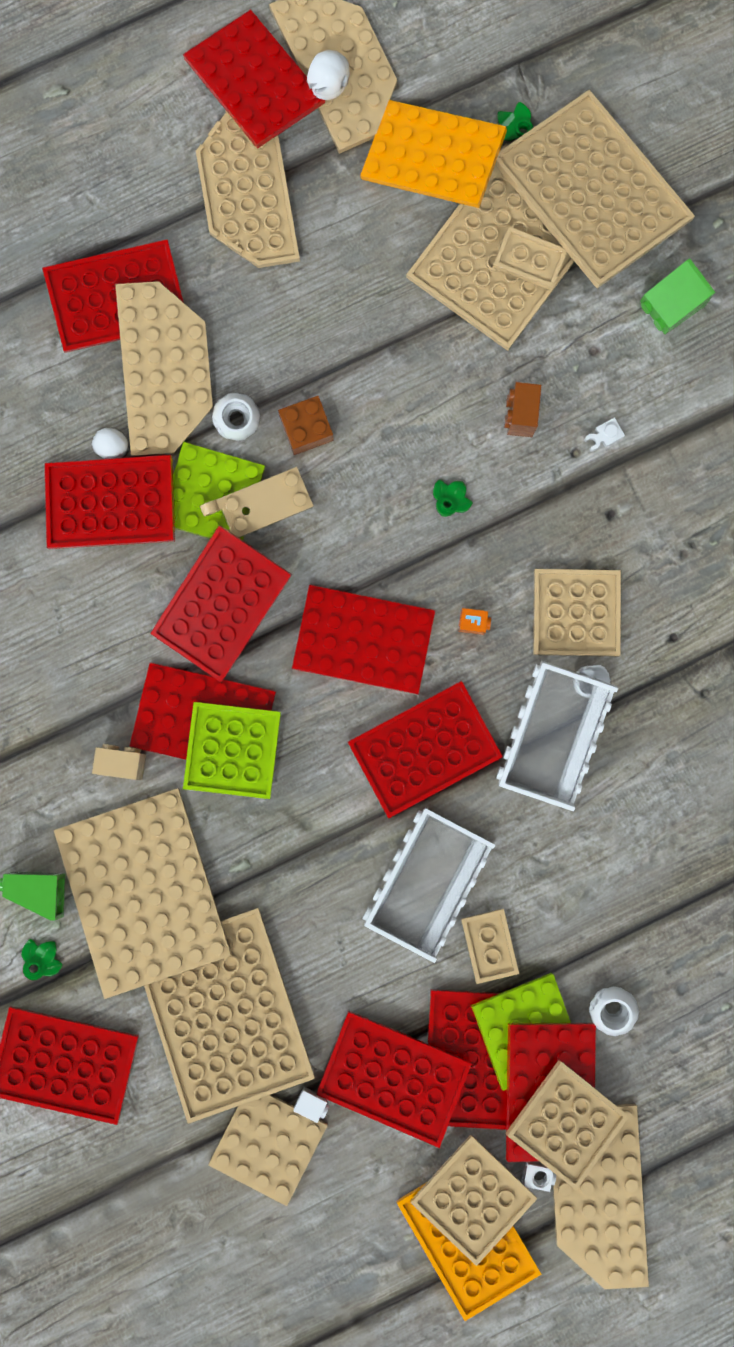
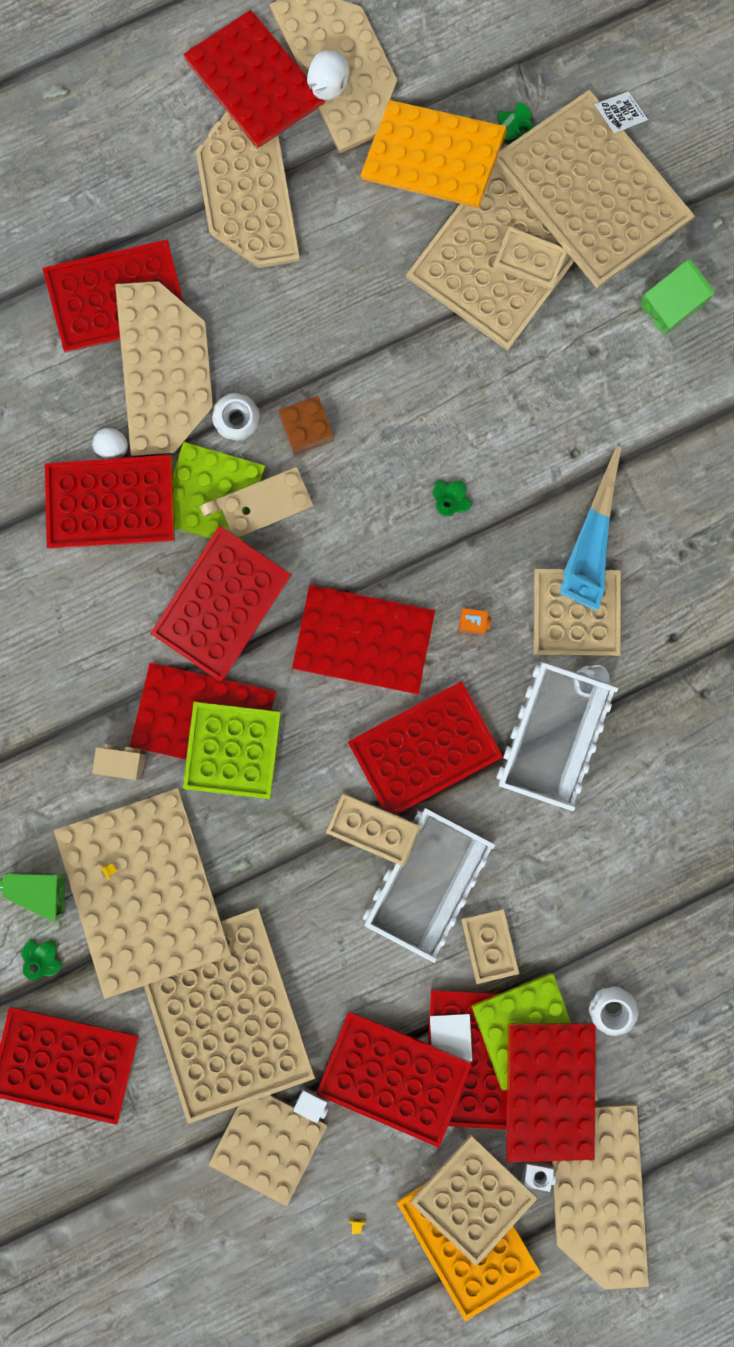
dark orange brick [504,382,542,438] -> none
tan plate [505,1060,629,1190] -> none
white plate [584,417,625,452] -> none
none -> yellow piece [100,863,117,881]
none -> tan tile [326,793,422,867]
none -> yellow piece [349,1219,365,1234]
none -> white sticker [430,1014,472,1061]
none -> medium azure plate [559,446,621,610]
none -> white sticker [594,91,648,133]

